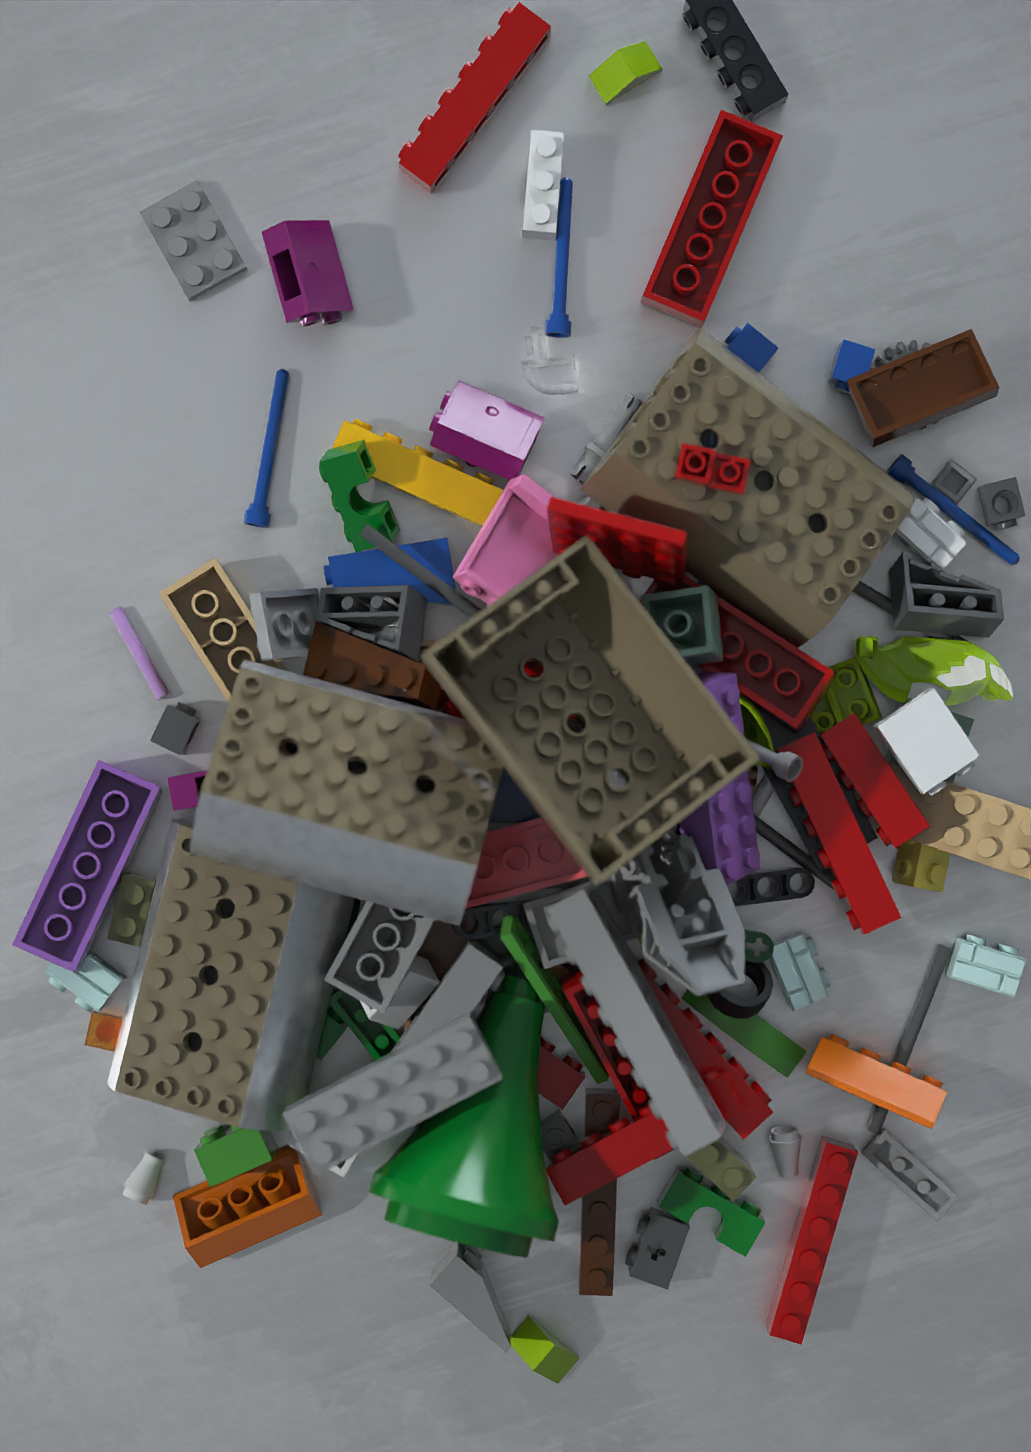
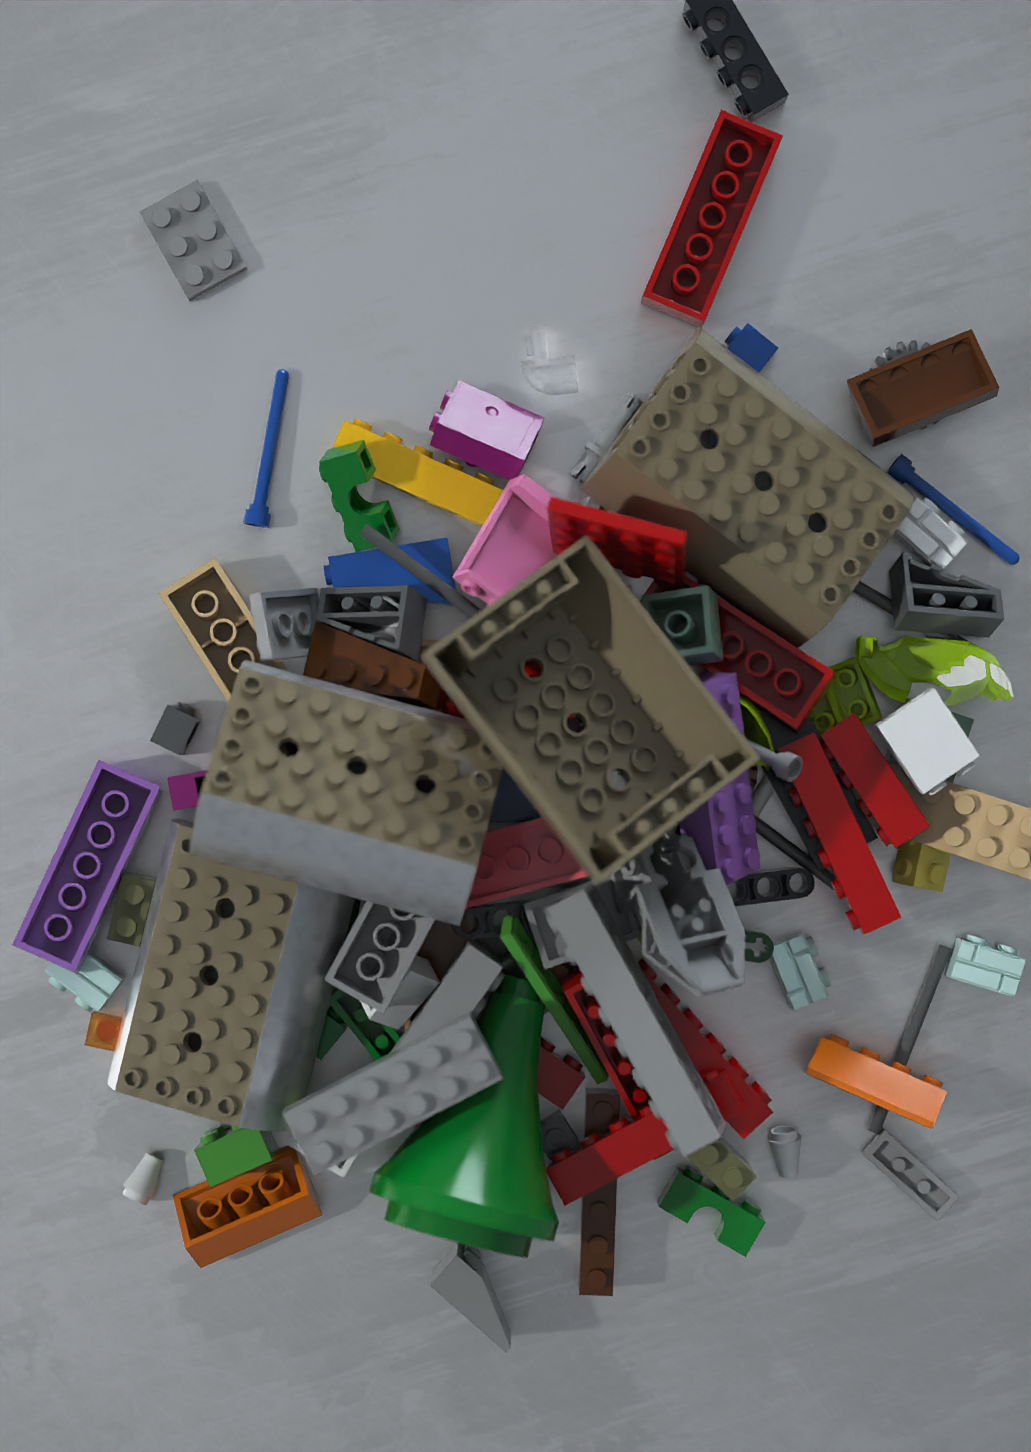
lavender bar [109,607,169,700] -> none
magenta piece [261,220,354,327] -> none
red brick [398,2,551,194] -> none
lime slope [511,1315,579,1384] -> none
white arch [522,130,564,241] -> none
blue piece [544,177,573,338] -> none
lime slope [589,41,663,105] -> none
dark grey brick [625,1207,690,1290] -> none
red slope [675,443,751,496] -> none
bright green slope [681,989,807,1078] -> none
black tyre [707,961,773,1019] -> none
red brick [765,1135,858,1345] -> none
blue brick [828,339,875,394] -> none
light grey tile [930,459,977,505] -> none
dark grey brick [977,477,1025,530] -> none

